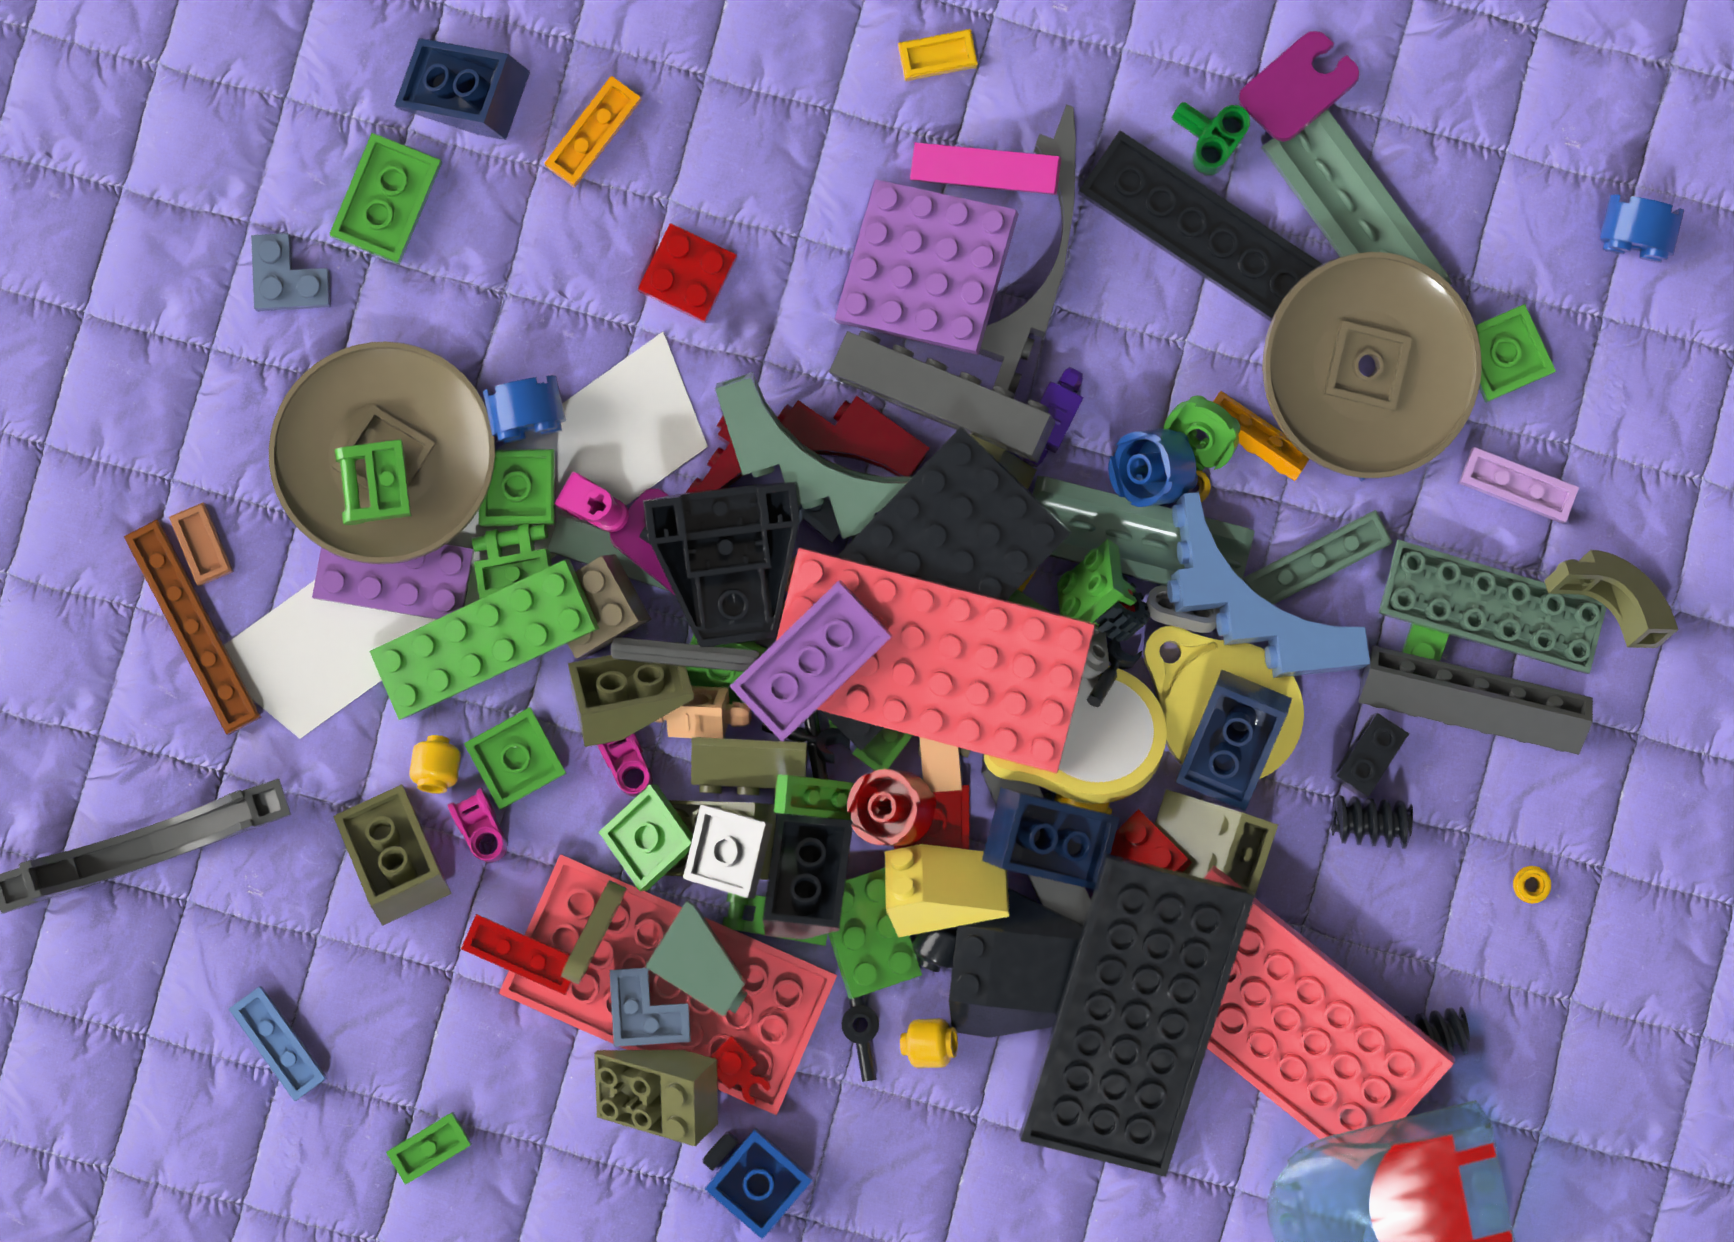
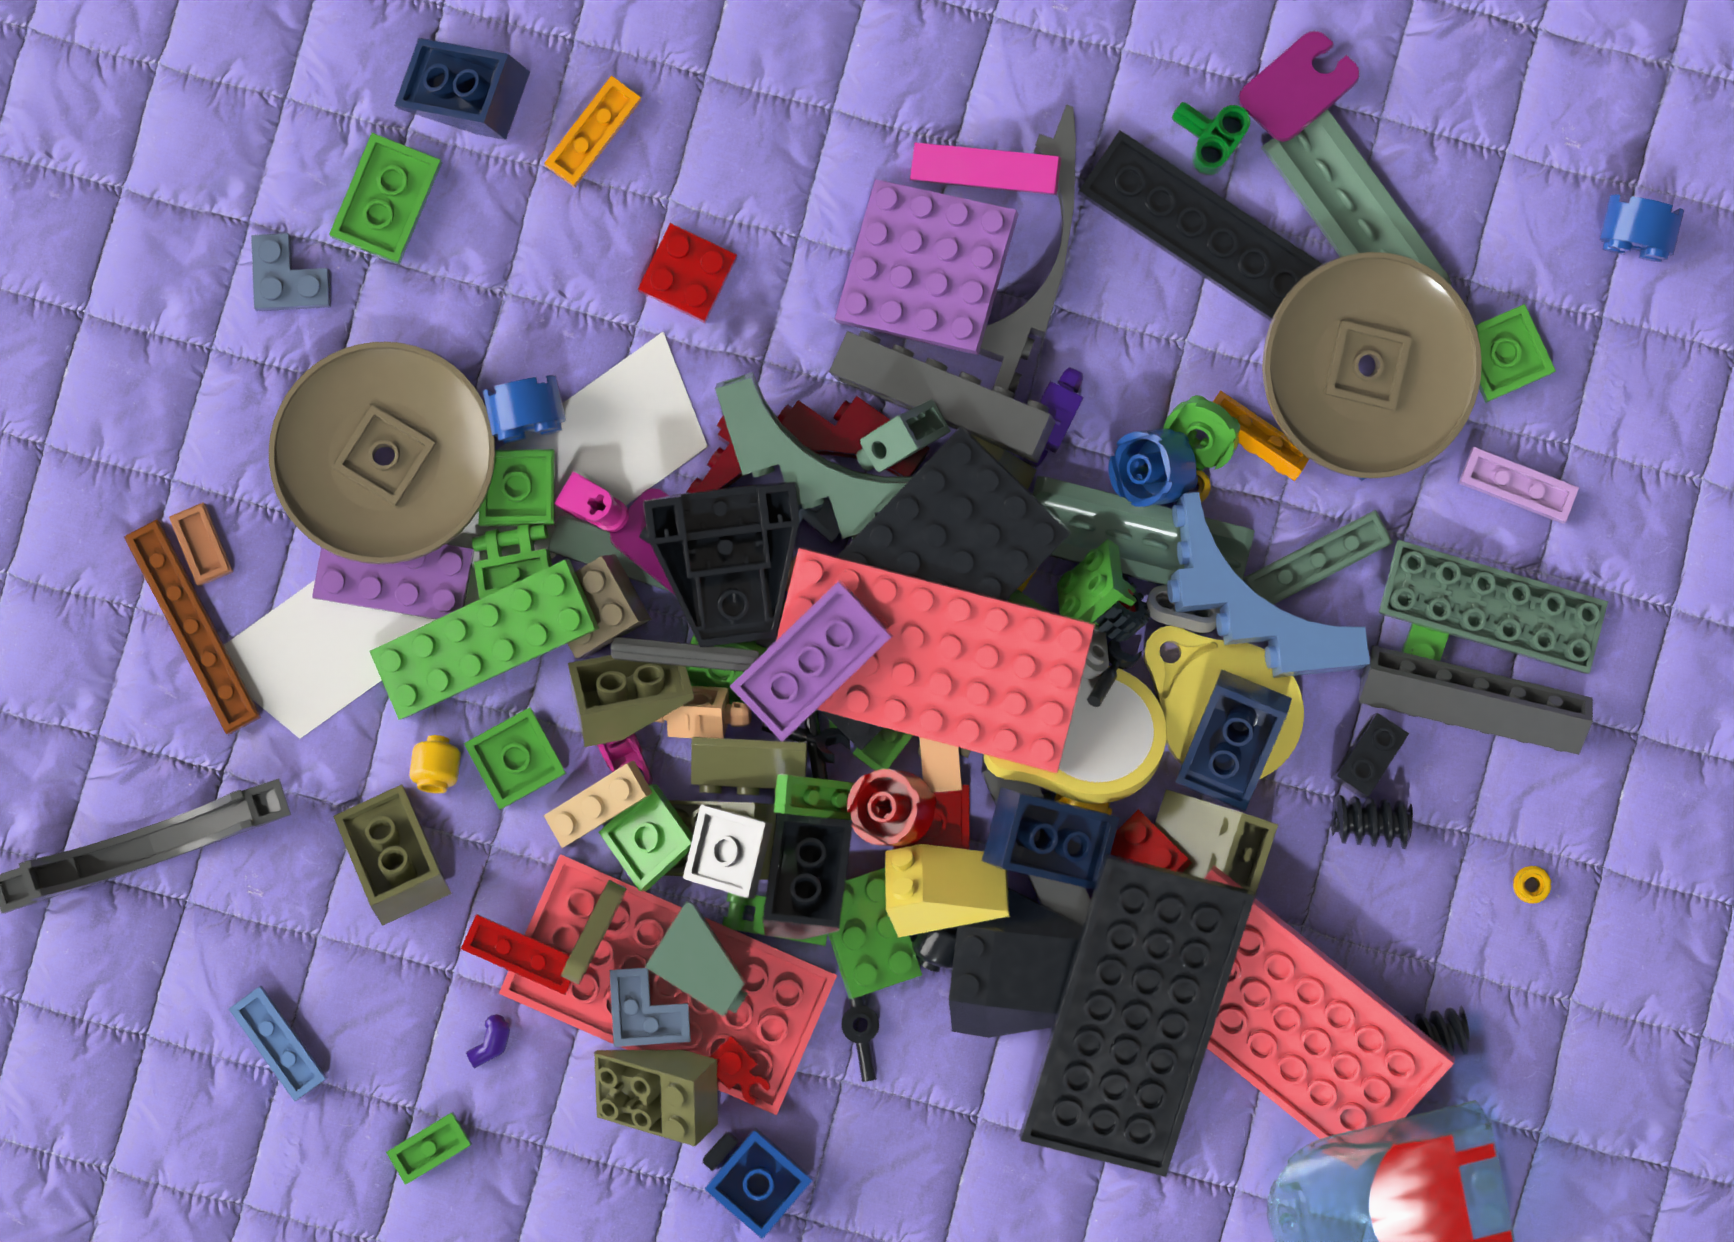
bright green plate [335,439,412,525] -> none
dark pink piece [448,787,508,863] -> none
yellow tile [898,29,978,82] -> none
yellow head [900,1018,958,1069] -> none
olive arch [1544,550,1679,648] -> none
none -> dark purple arm [466,1014,510,1068]
none -> tan plate [543,761,653,848]
none -> sand green torso [857,399,951,472]

